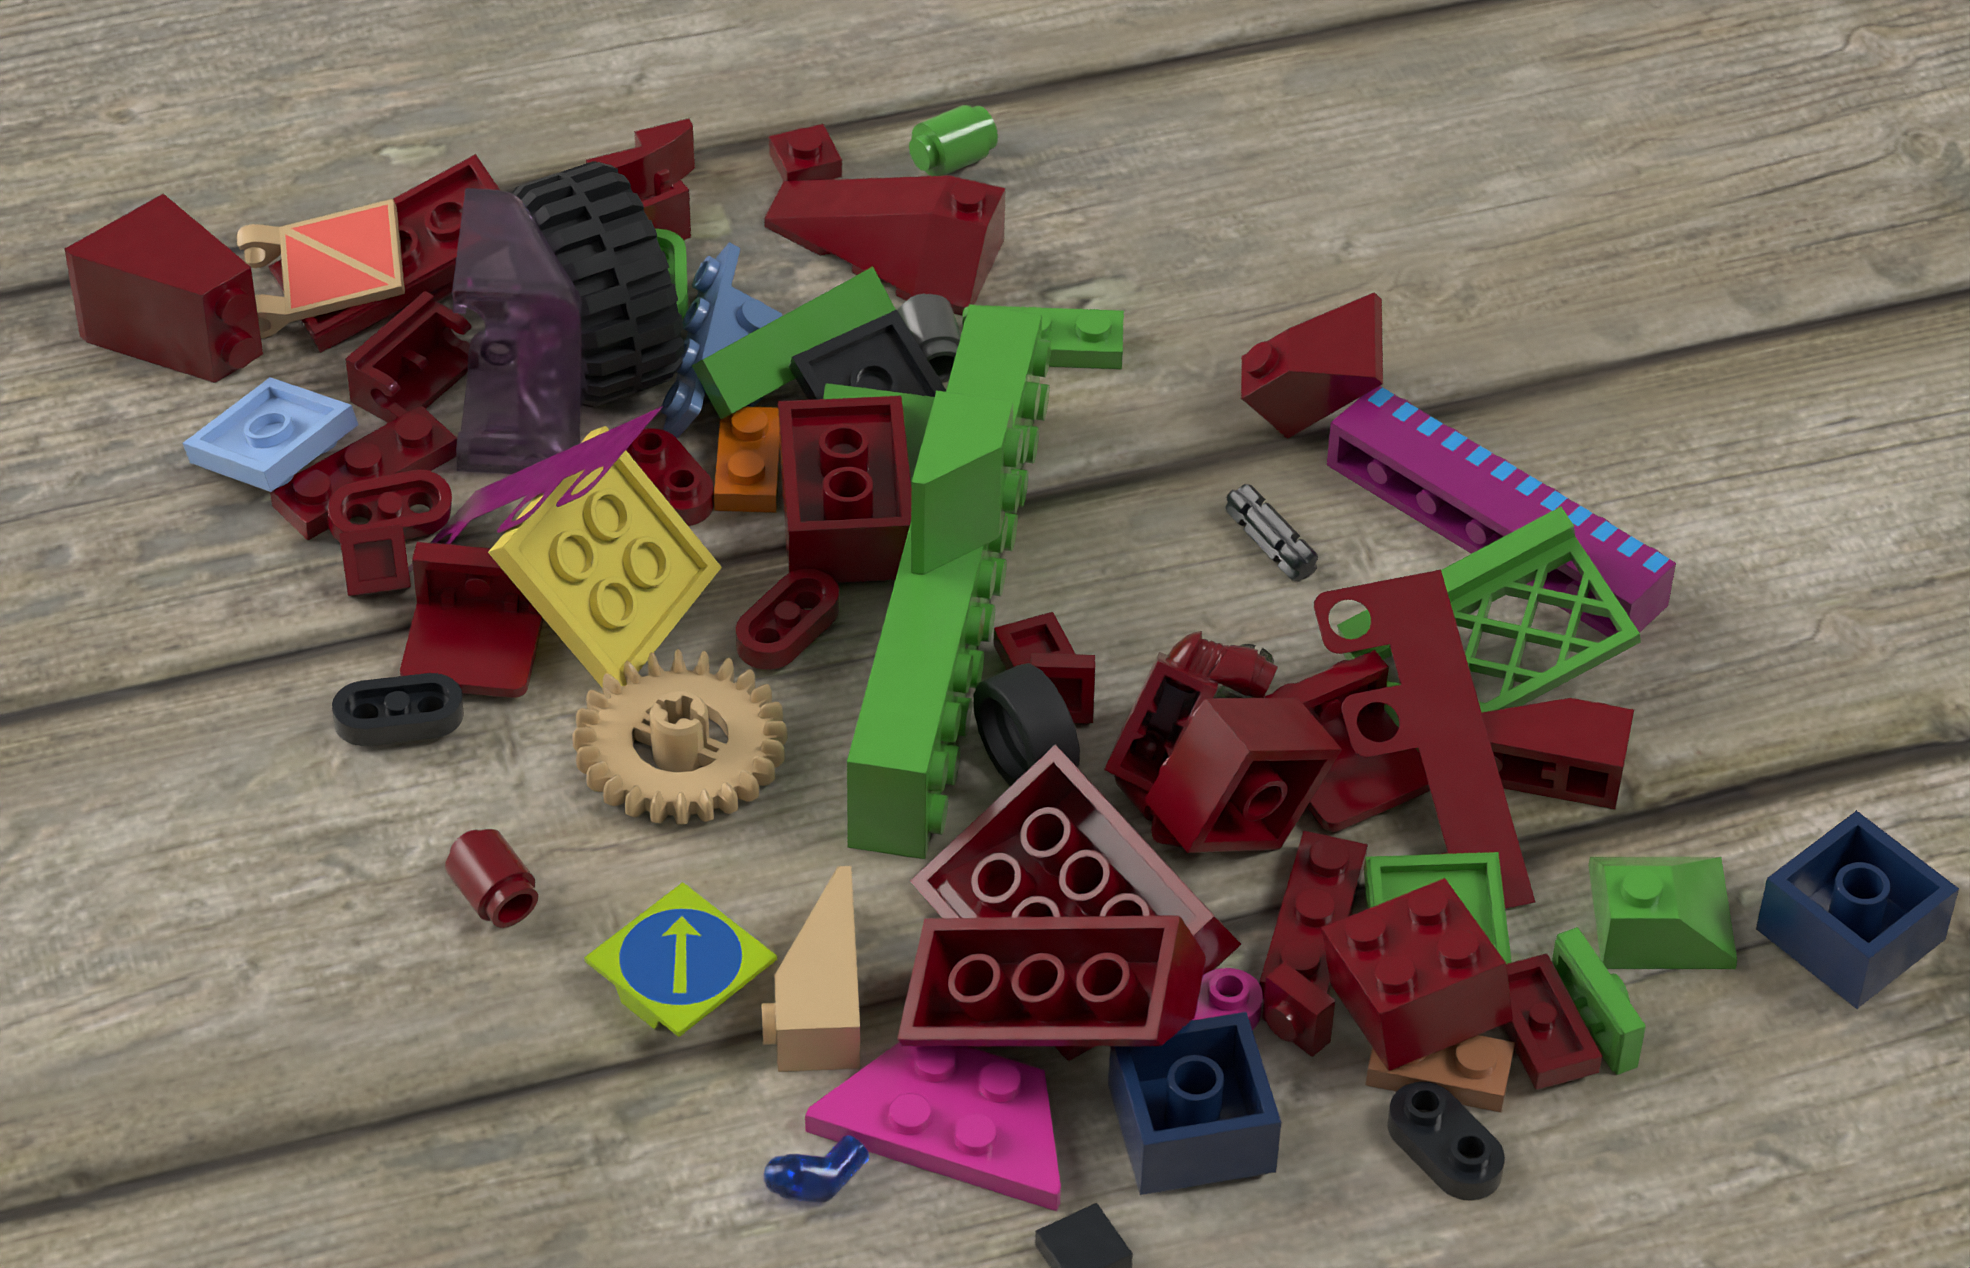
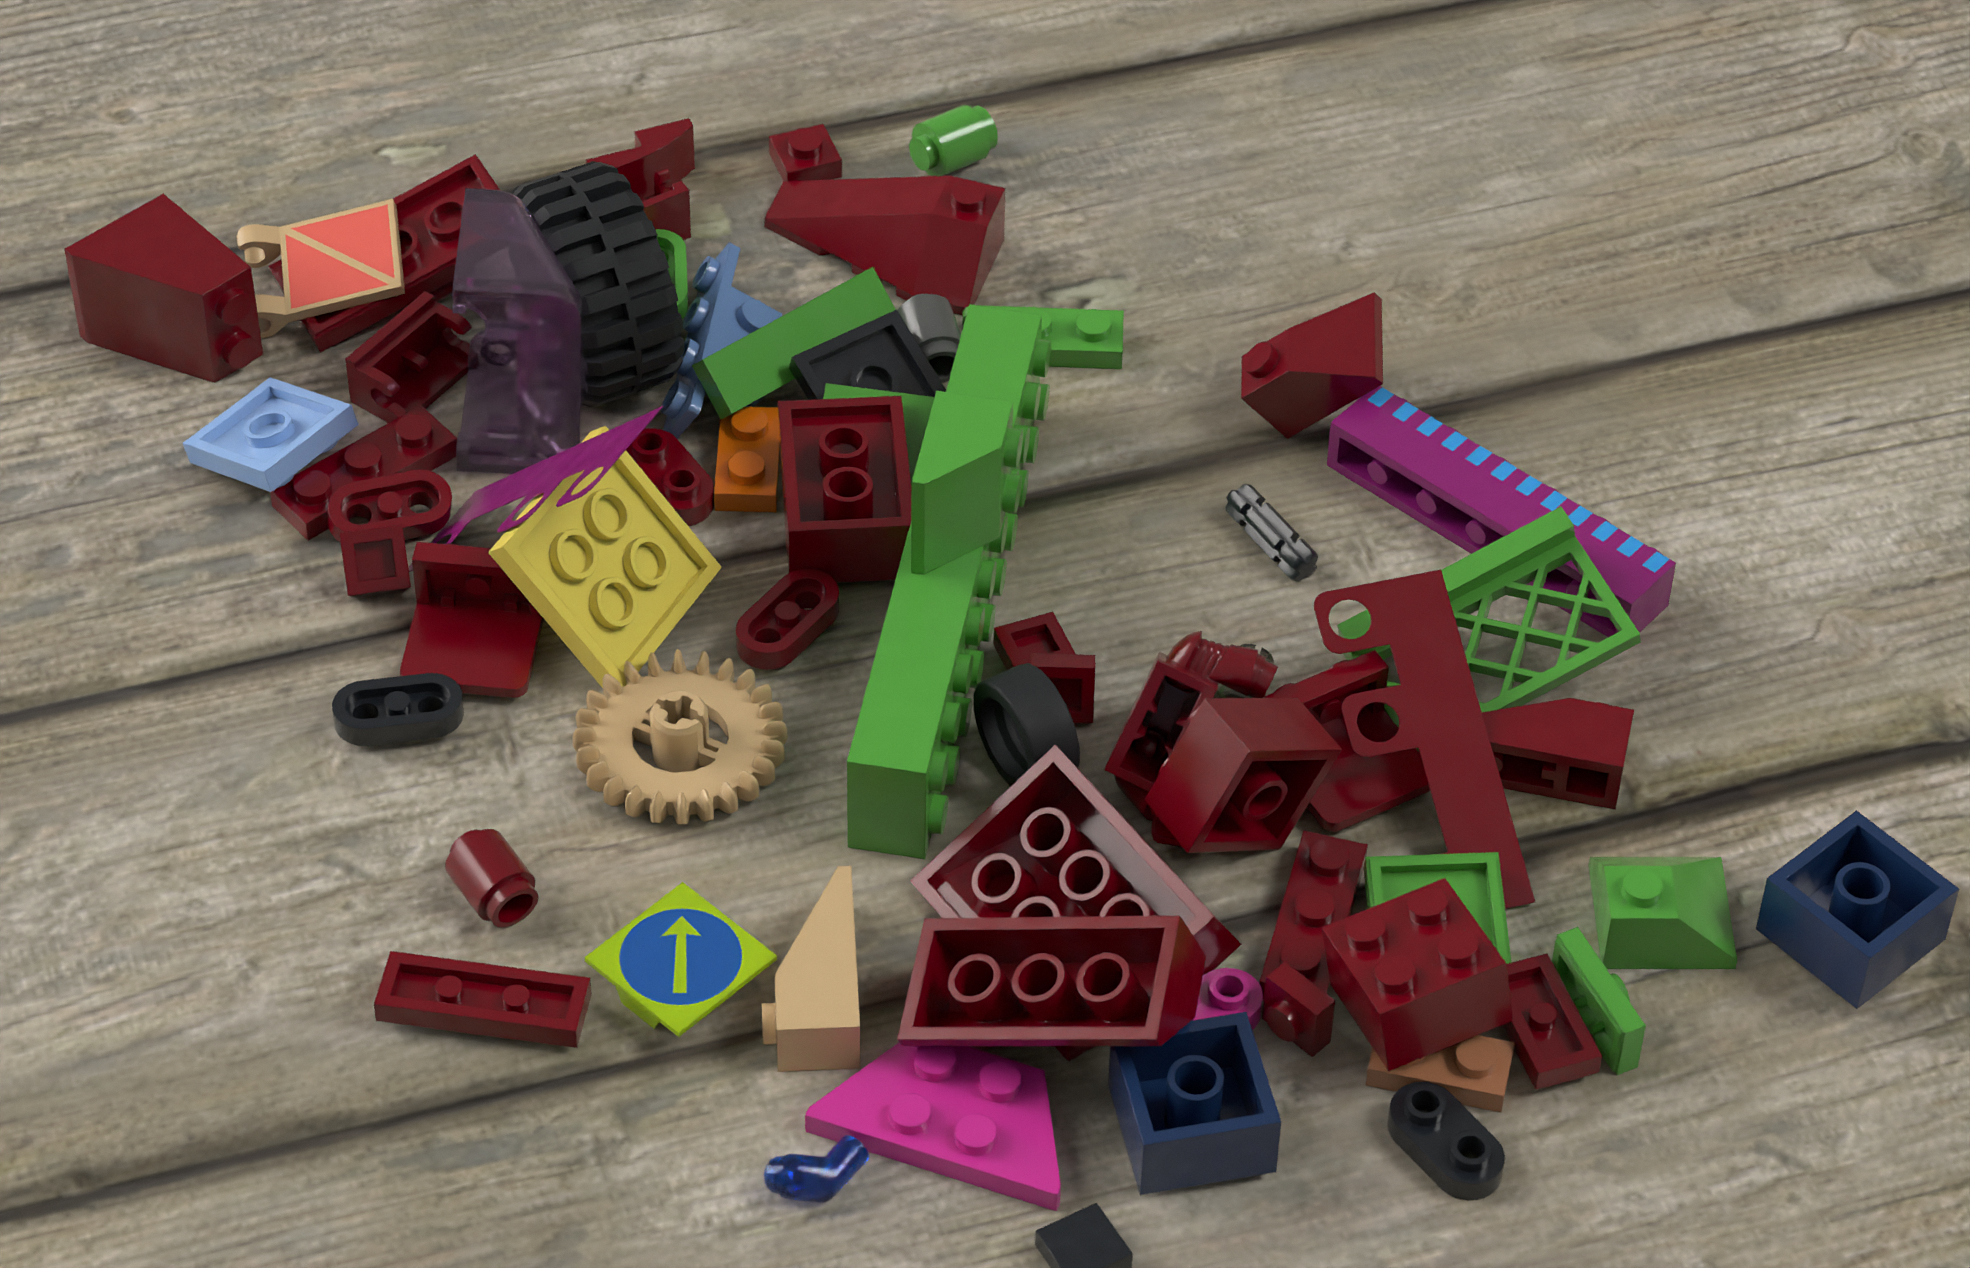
none -> dark red plate [374,951,592,1048]

